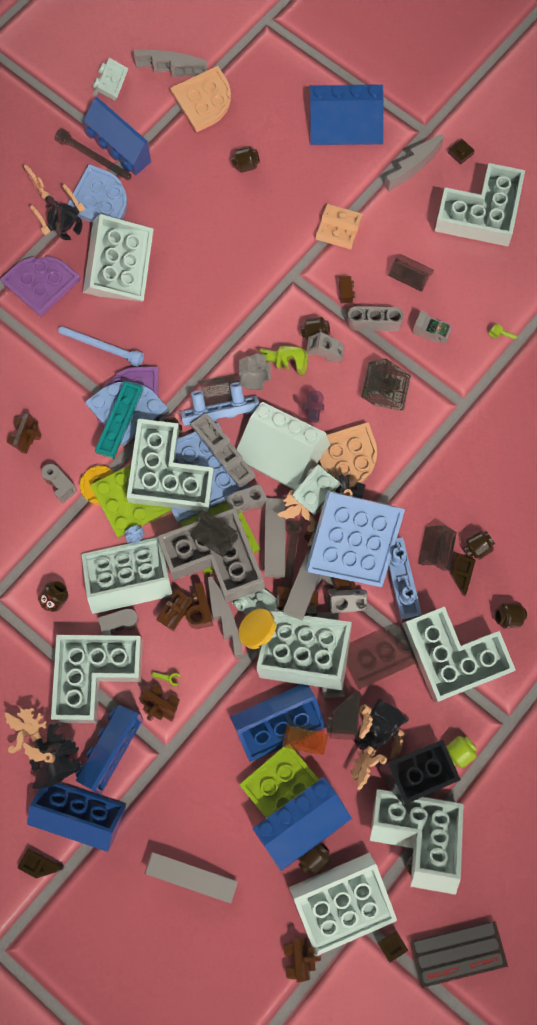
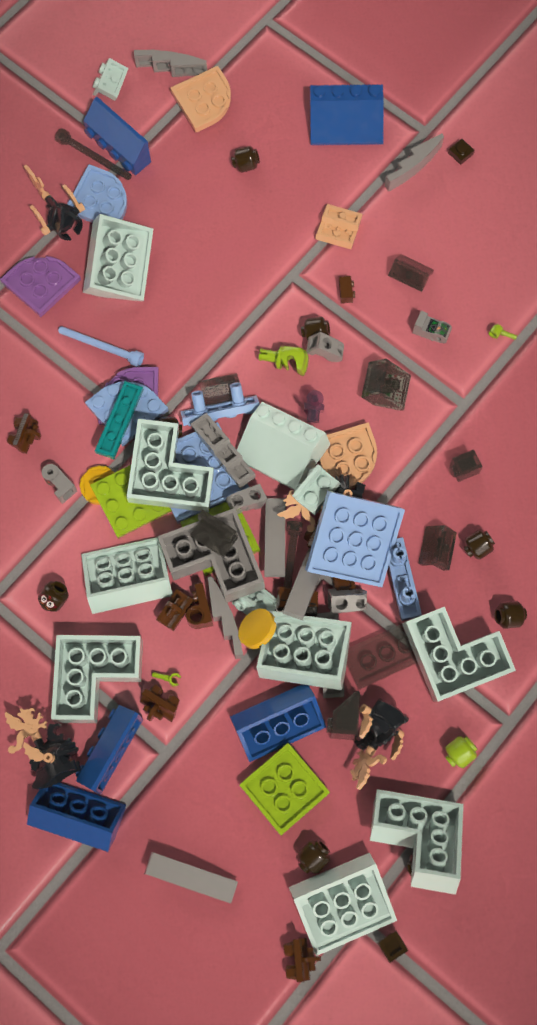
dark brown tile [17,848,64,879] -> none
light grey leg [98,609,139,636] -> none
light blue plate [125,525,145,543] -> none
light grey hair [239,353,271,390] -> none
blue slope [252,777,352,871] -> none
clear orange plate [282,725,328,756] -> none
light grey beam [347,306,404,331] -> none
black slope [379,740,461,805] -> none
dark grey tile [409,921,508,988] -> none
light aqua brick [435,163,525,246] -> none
dark brown tile [450,554,476,596] -> none
none -> clear smoke brick [449,450,483,482]

